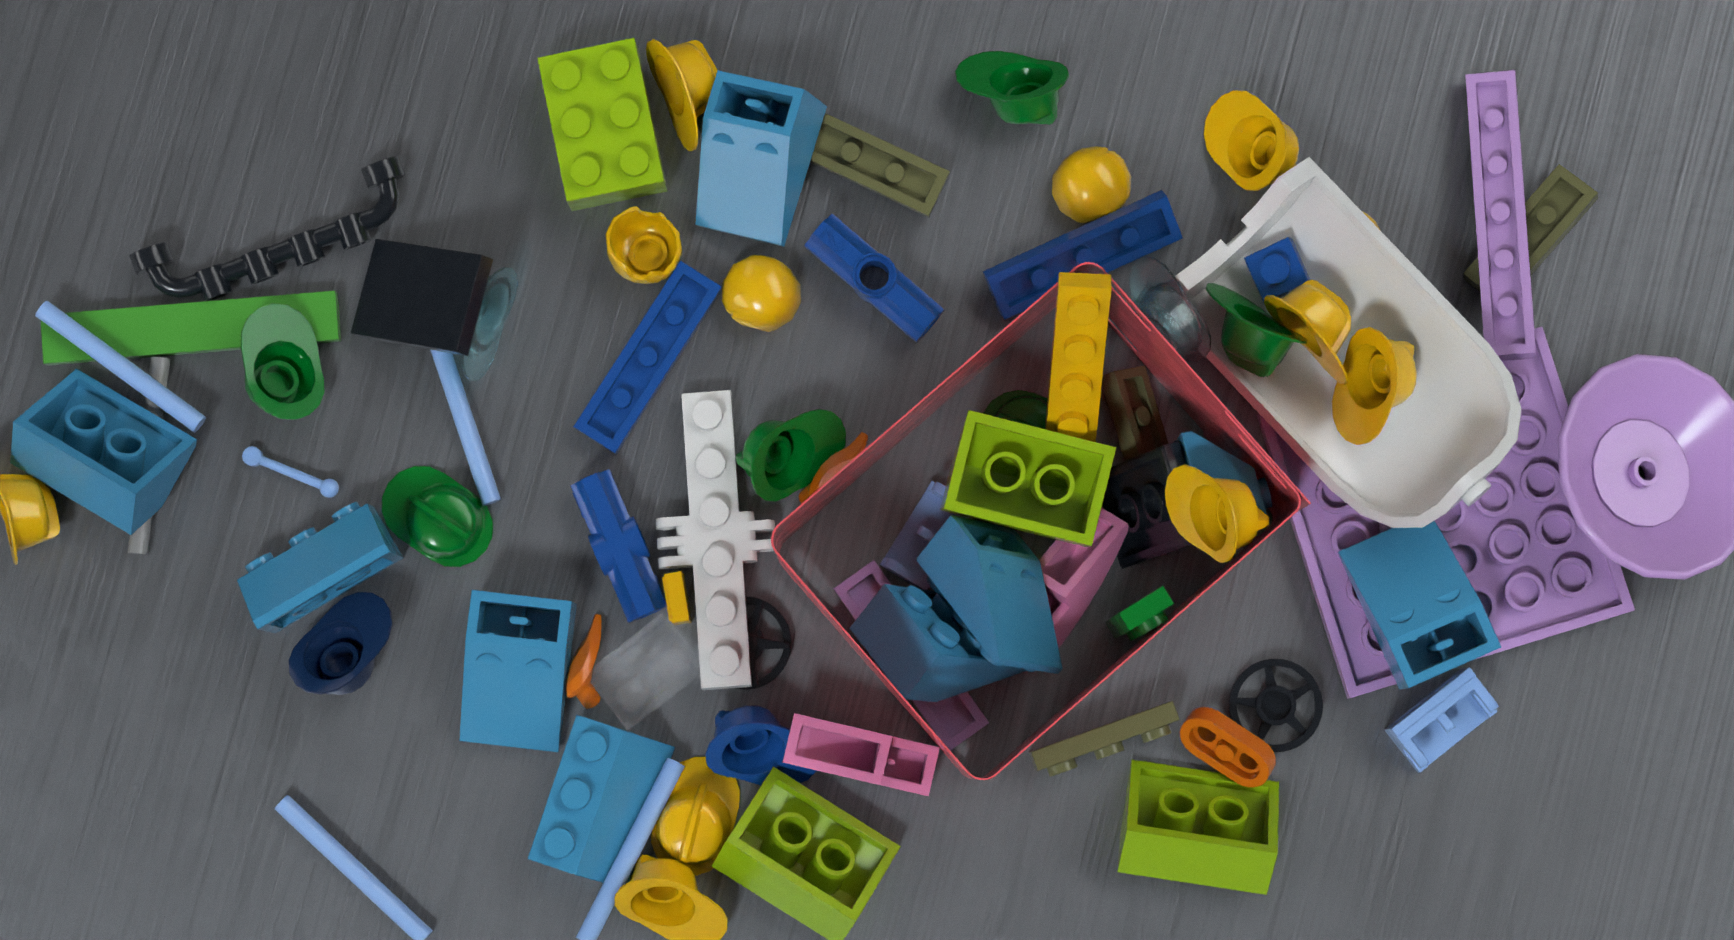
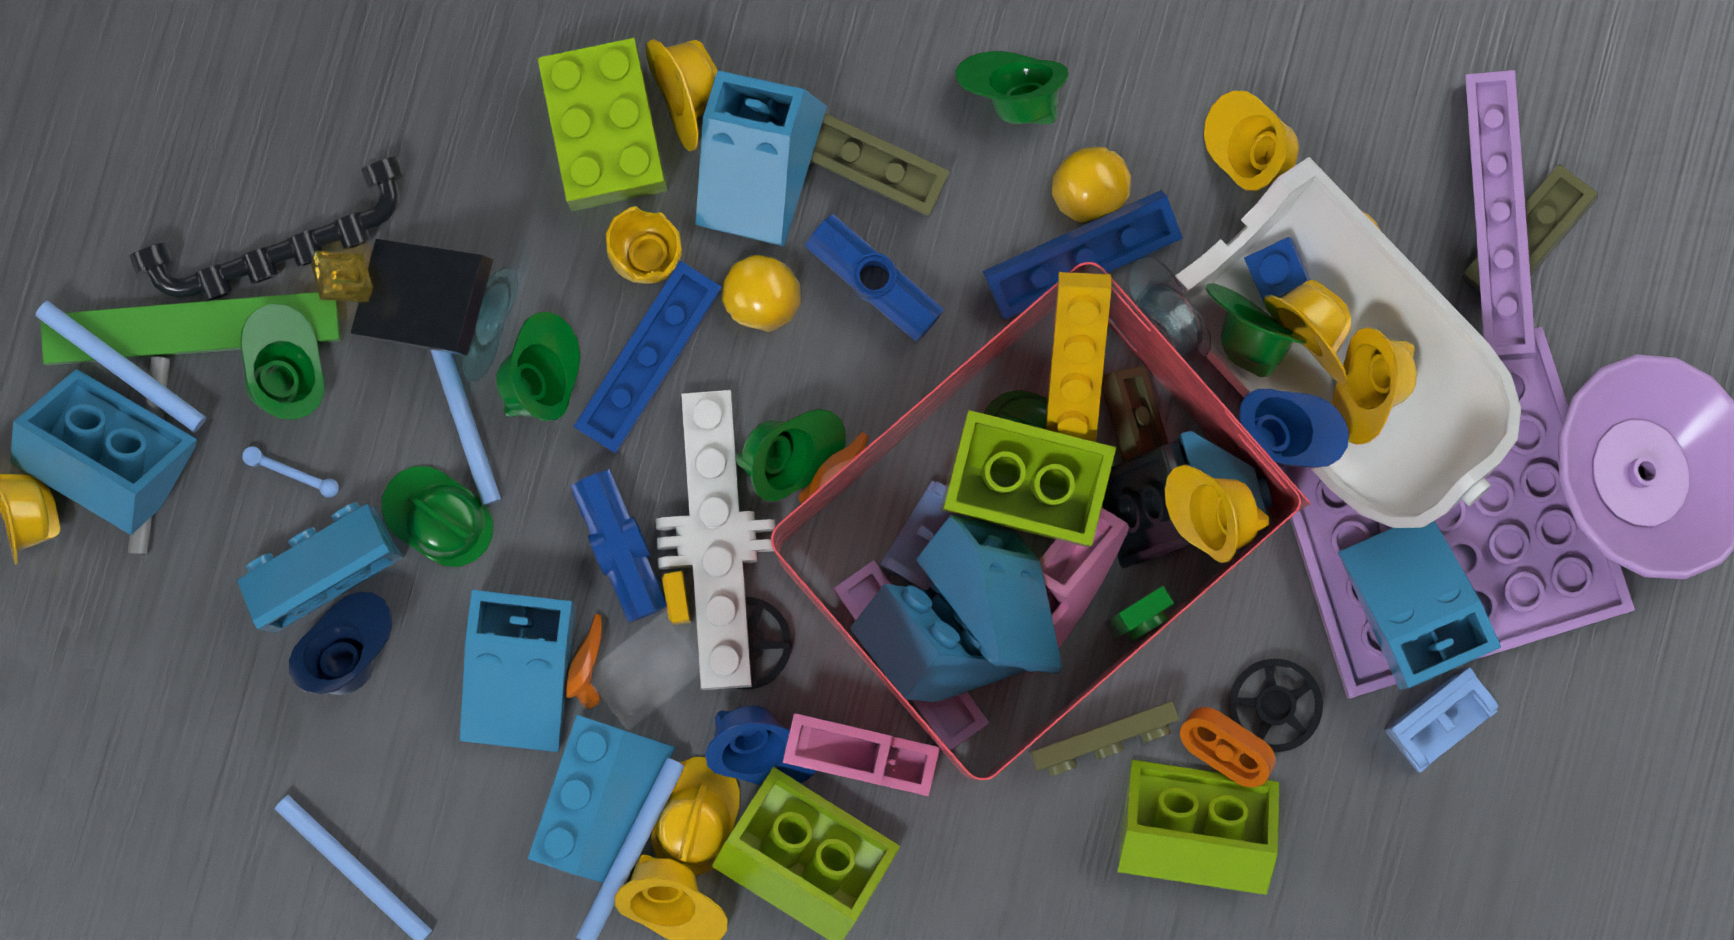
none -> clear yellow plate [311,251,373,303]
none -> green piece [496,312,581,421]
none -> blue piece [1238,389,1349,468]

